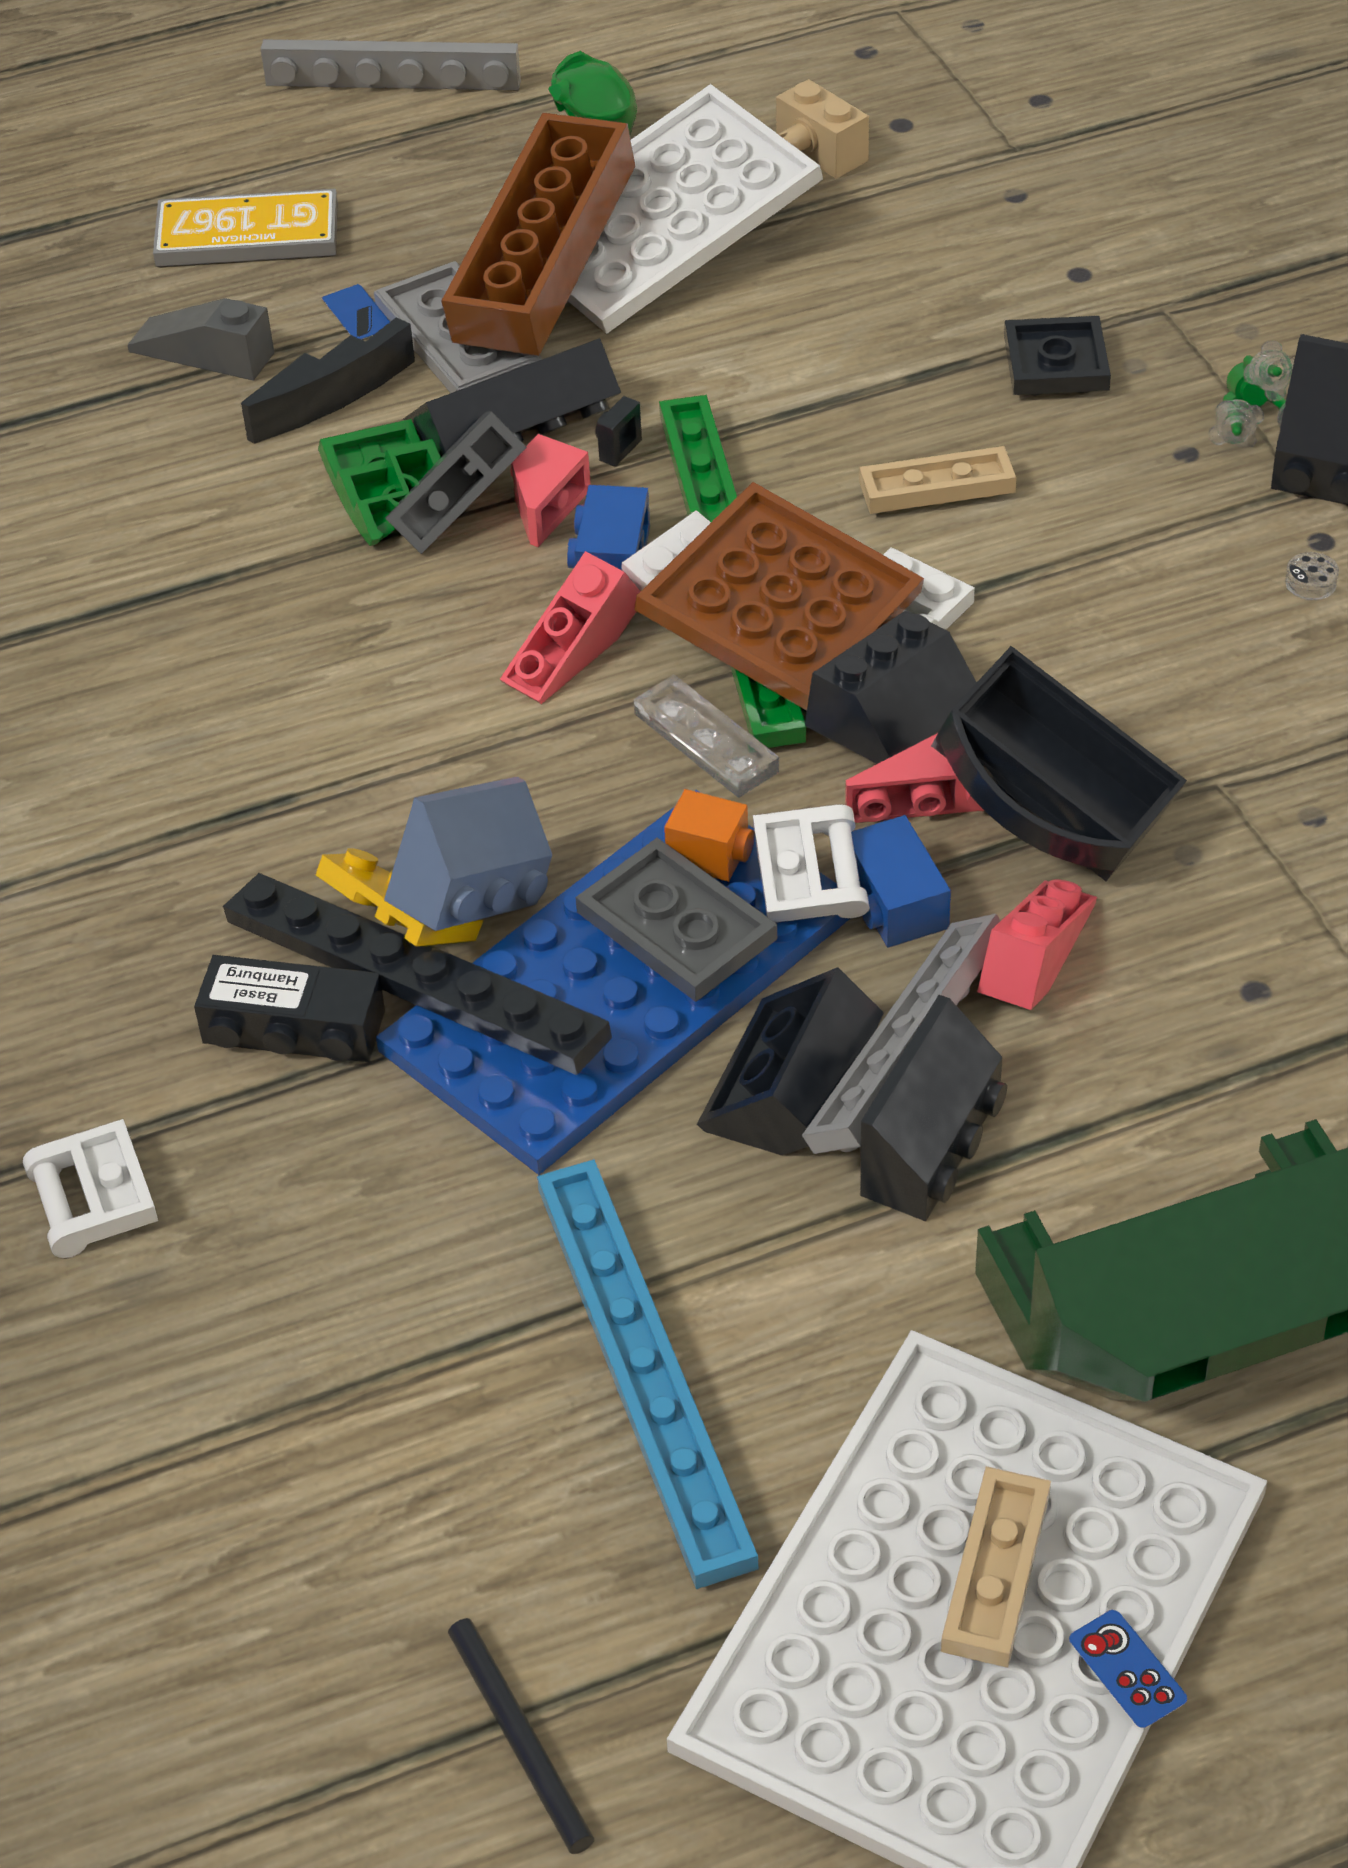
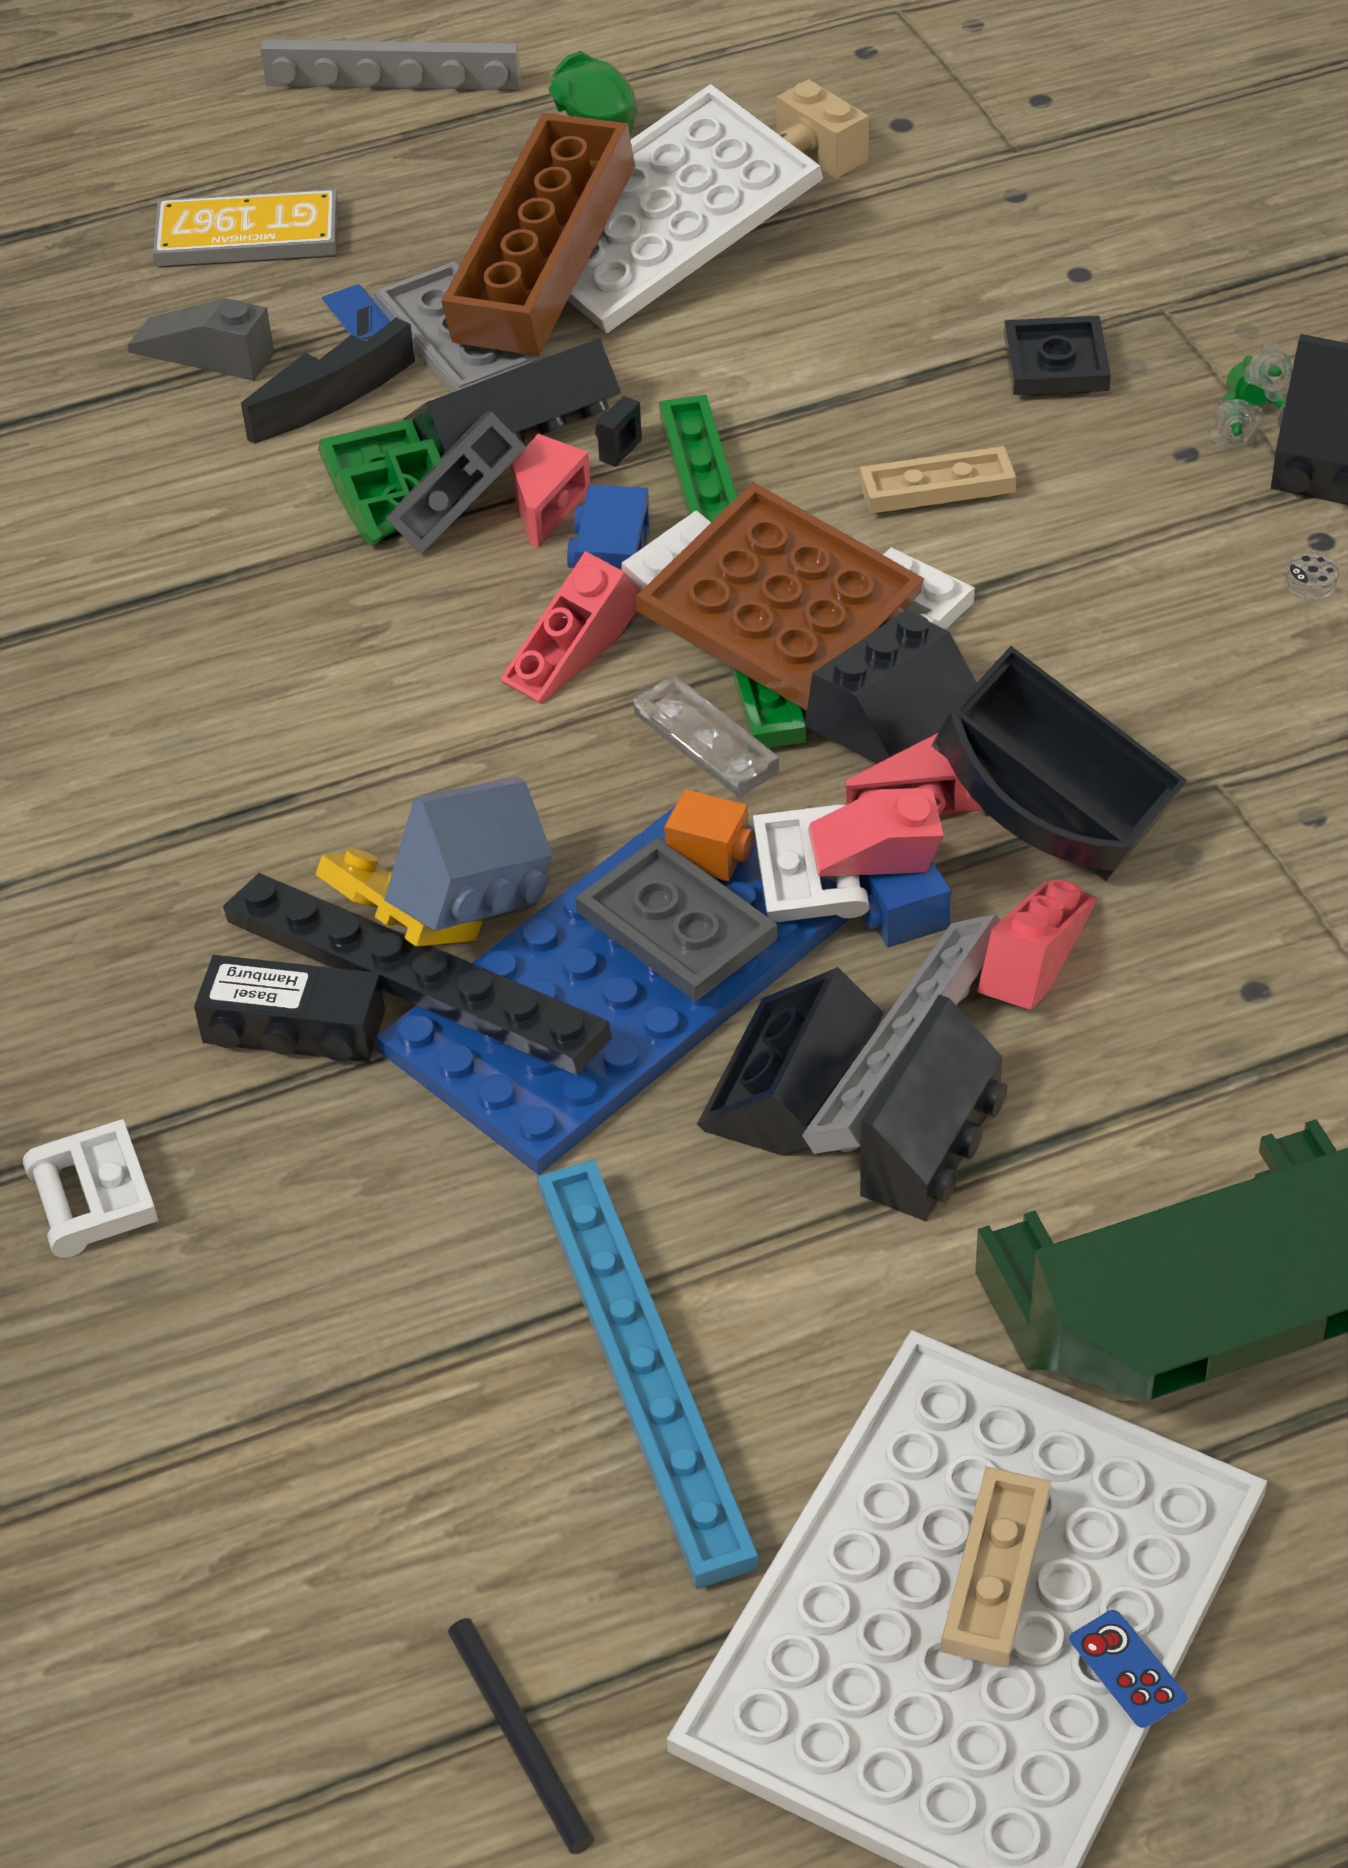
none -> coral slope [808,788,944,877]

